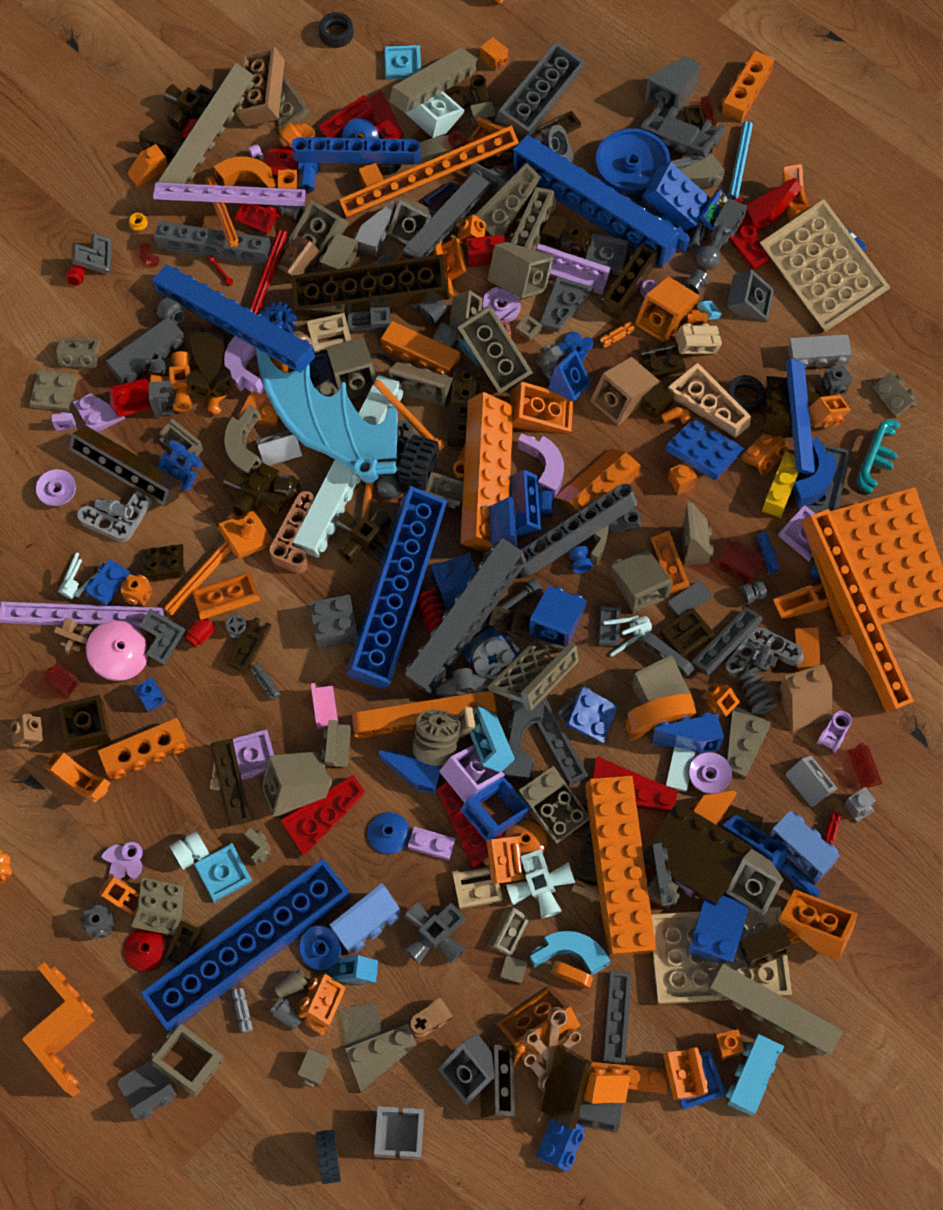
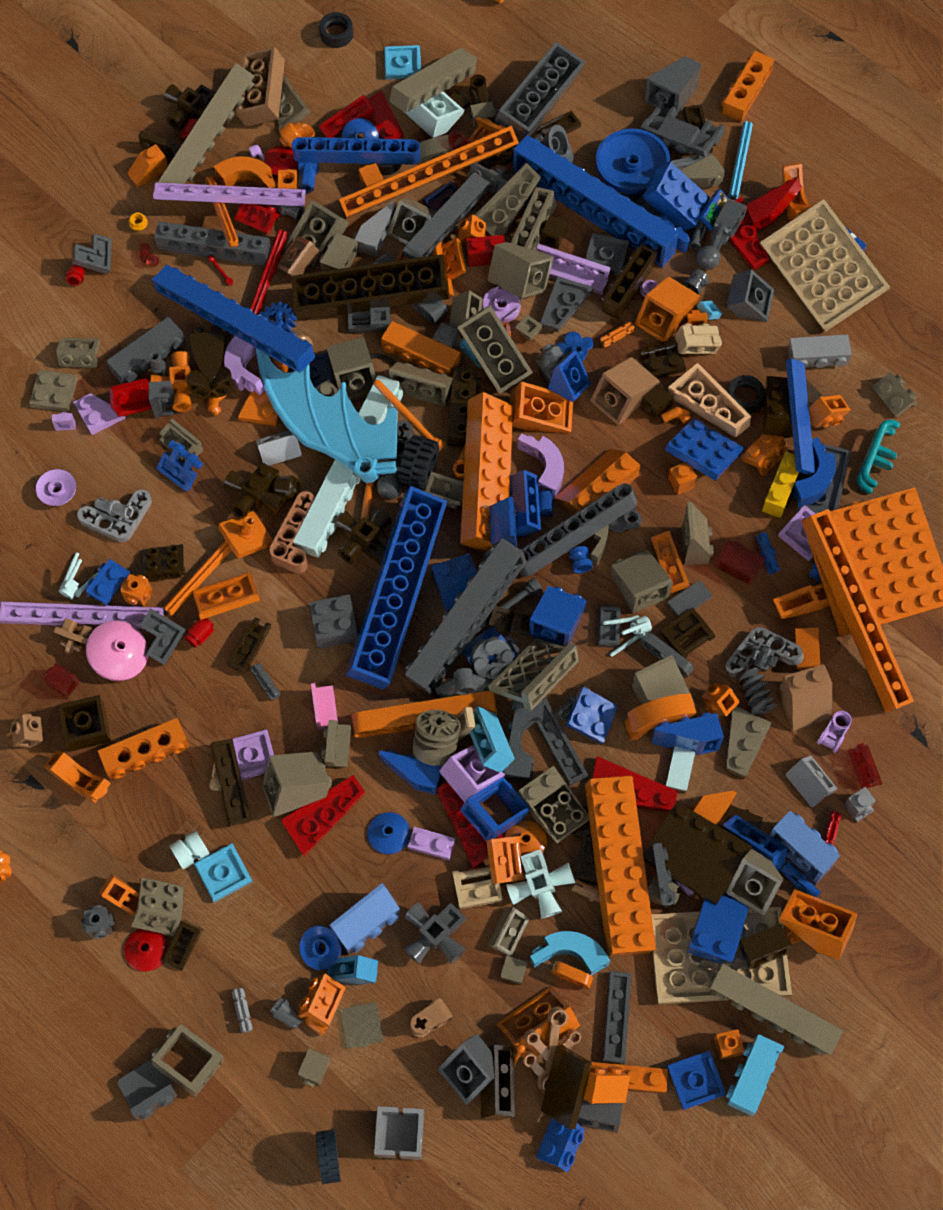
orange bracket [22,962,95,1097] -> none
dark brown brick [68,426,183,506] -> none
lavender plate [101,842,143,880] -> none
blue brick [134,677,166,713] -> none
blue brick [141,858,351,1032] -> none
dark grey head [156,297,185,325] -> none
dark tan arch [224,405,262,477] -> none
dark grey wheel [225,615,248,640] -> none
dark tan bracket [245,828,271,865] -> none
dark tan cone [274,969,309,998] -> none
tan plate [307,313,351,354] -> none
dark tan wing [345,1024,416,1093] -> none
red piece [416,589,446,635] -> none
orange brick [480,37,508,71] -> none
dark brown brick [561,227,592,255] -> none
orange bracket [663,1047,708,1100] -> none
lavender dish [689,752,732,794] -> none
dark grey plate [692,607,763,676] -> none
clear red axle [700,96,717,126] -> none
dark grey wheel [740,579,767,605] -> none
dark grey brick [821,366,852,396] -> none

